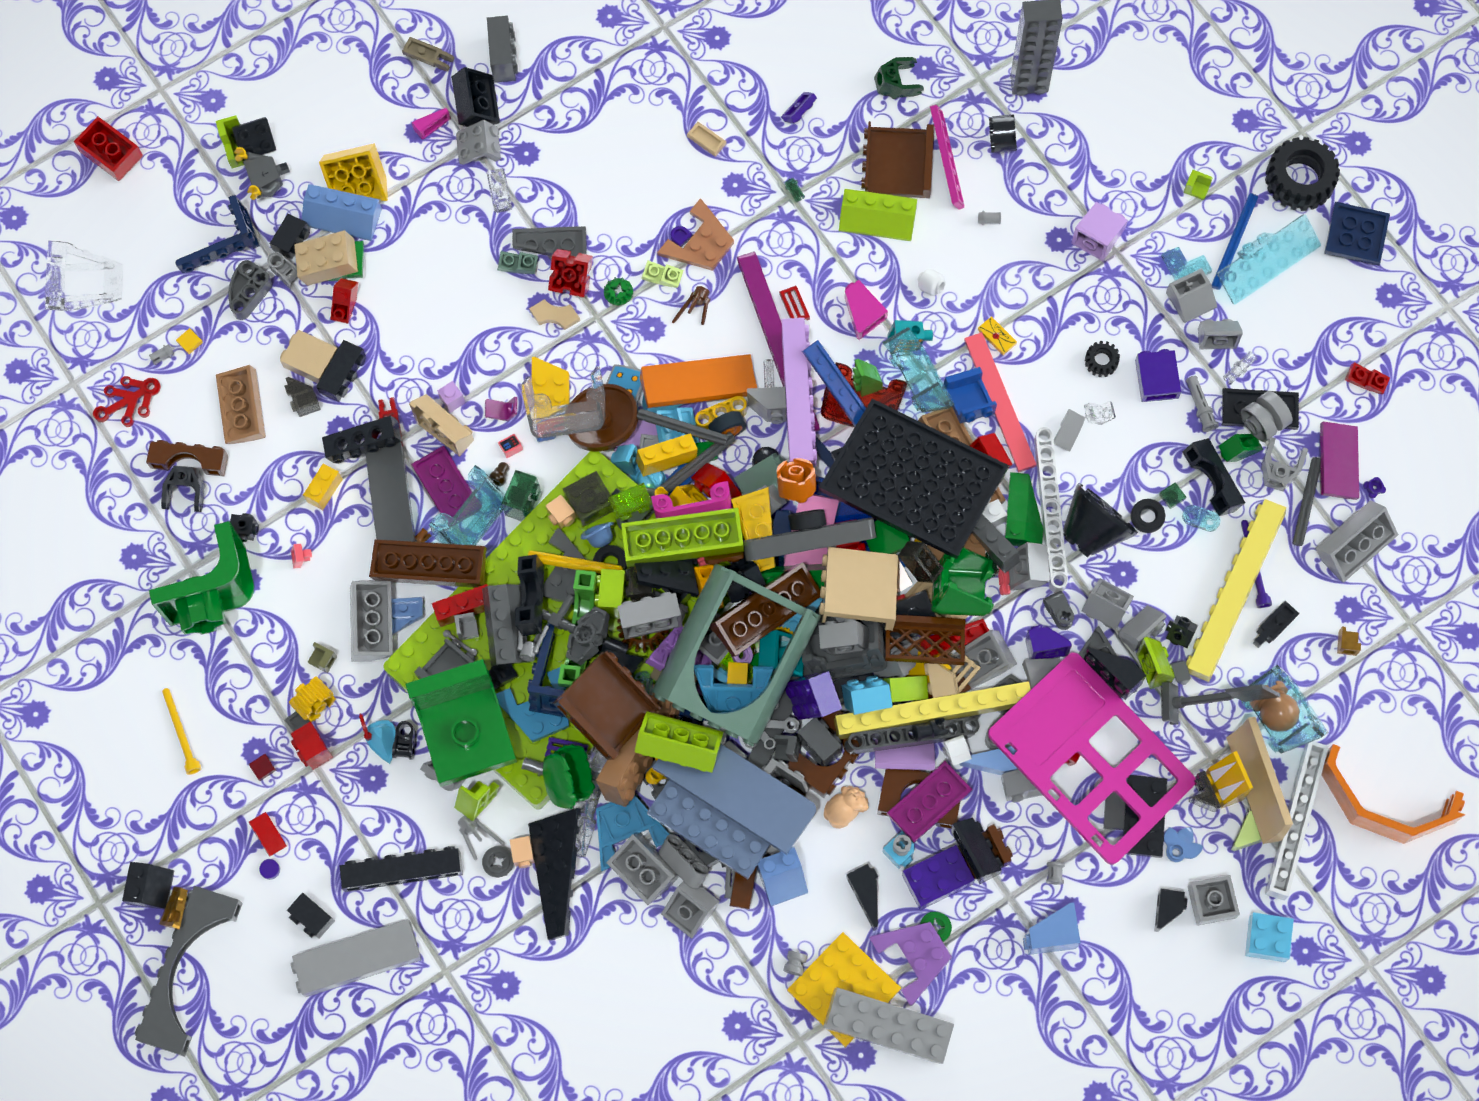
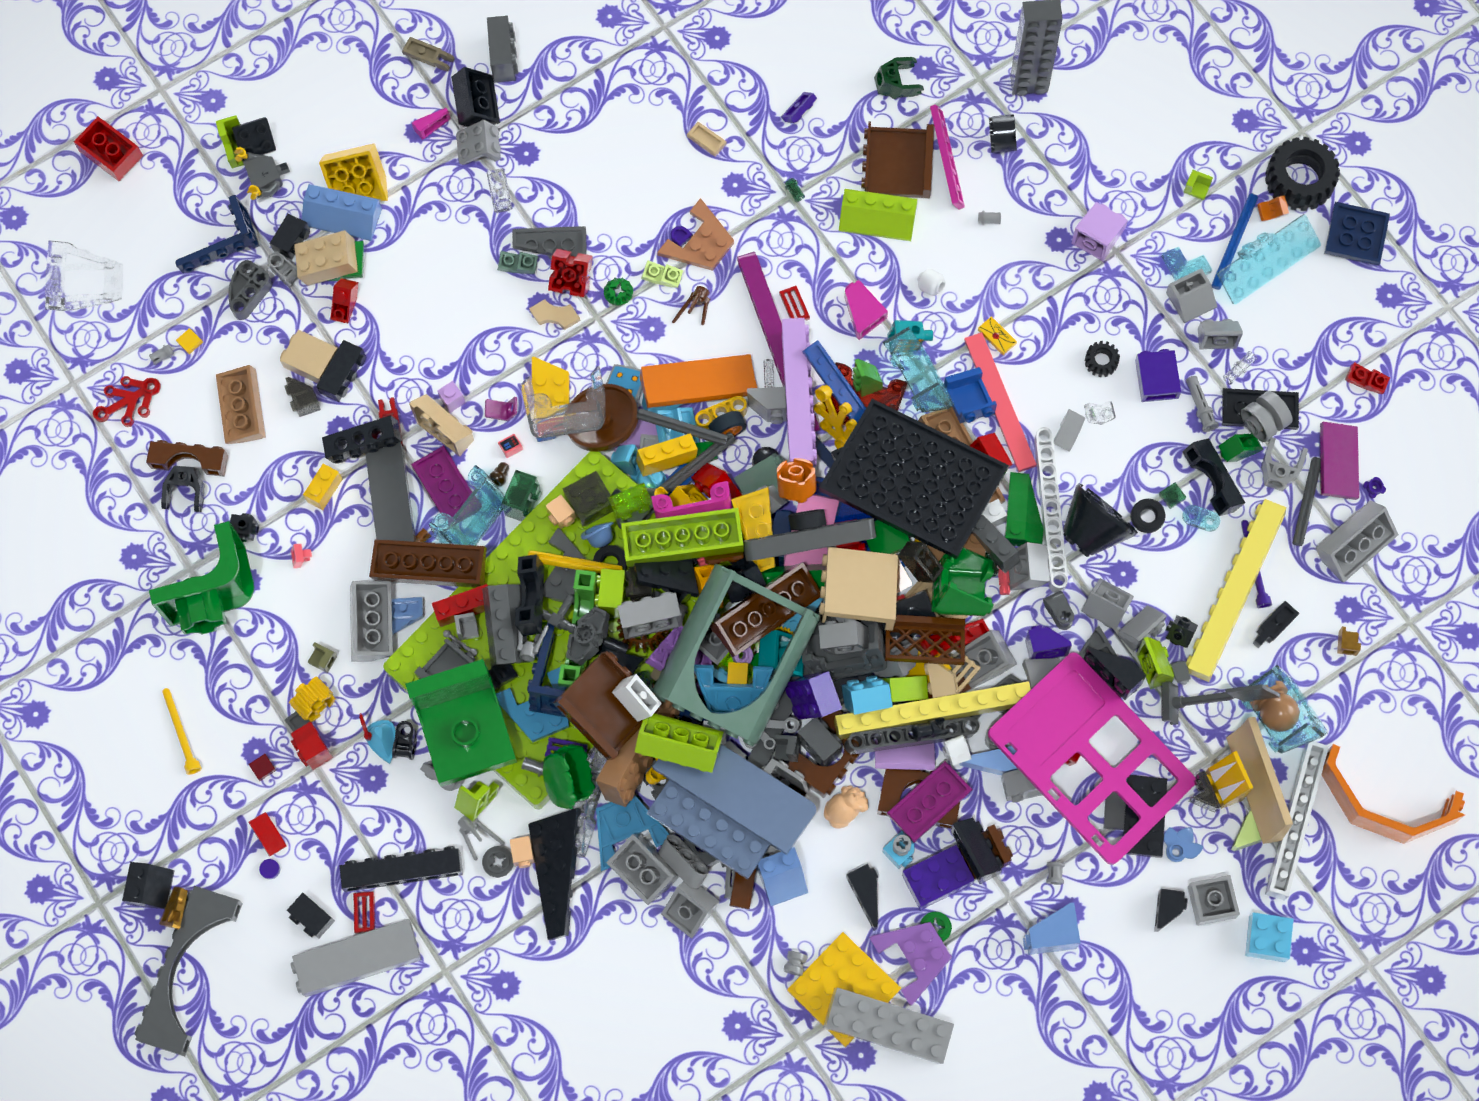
none -> red tile [353,892,375,934]
none -> white brick [612,674,662,722]
none -> yellow plant [813,385,857,449]
none -> orange bracket [1257,195,1289,221]

